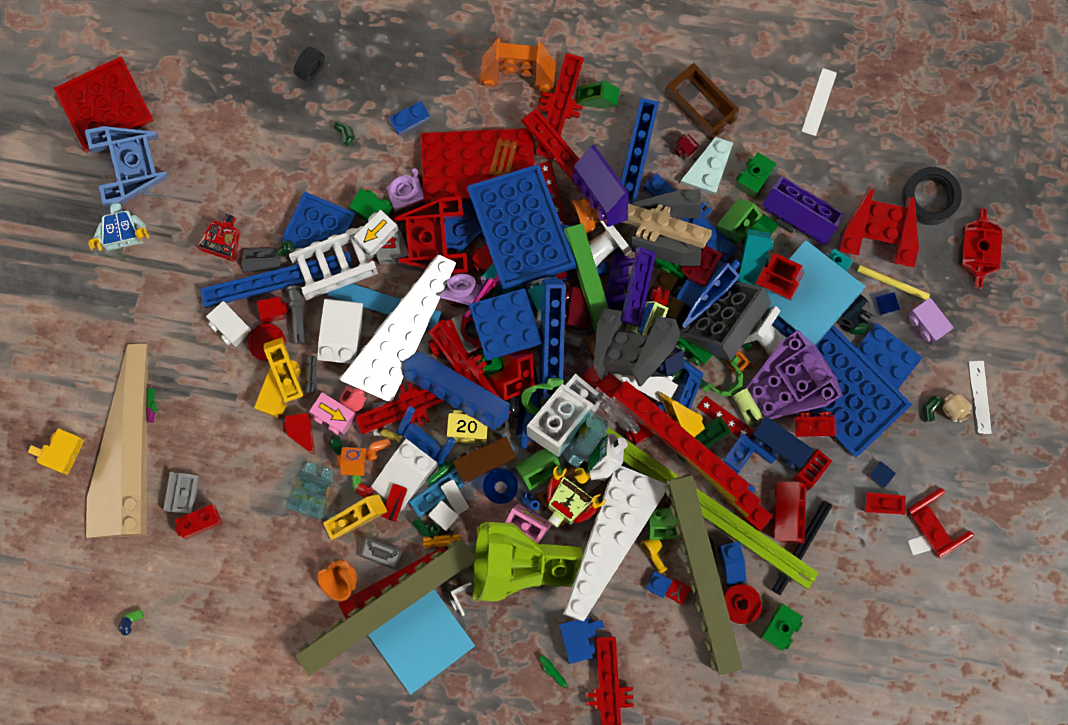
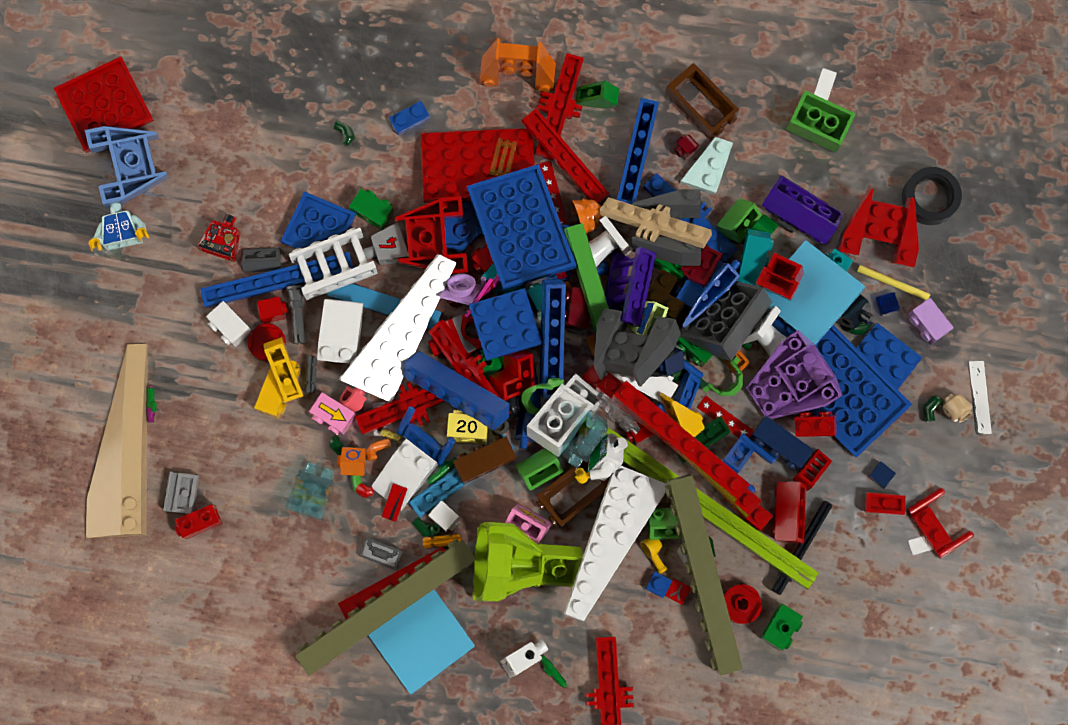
yellow hinge [28,428,84,476] -> none
arm [118,609,144,636] -> none
dark green arm [277,240,295,257] -> none
red slope [282,413,315,454] -> none
black tyre [293,46,325,82] -> none
orange helmet [317,559,357,601] -> none
yellow slope [323,494,387,540] -> none
white brick [354,210,399,257] -> none
lavender hat [386,168,424,211] -> none
white sticker [441,479,469,515] -> none
white bracket [450,582,472,617] -> none
clear blue piece [483,468,518,504] -> none
blue arm [521,492,540,511] -> none
torso [547,465,607,528] -> none
blue hinge [559,618,605,664] -> none
dark purple slope [572,145,628,227] -> none
red plate [650,285,670,306] -> none
blue slope [718,542,747,586] -> none
yellowish green hinge [732,388,763,427] -> none
green brick [735,152,777,199] -> none
red plate [960,208,1002,289] -> none
none -> white torso [500,640,548,679]
none -> bright green brick [786,90,856,153]

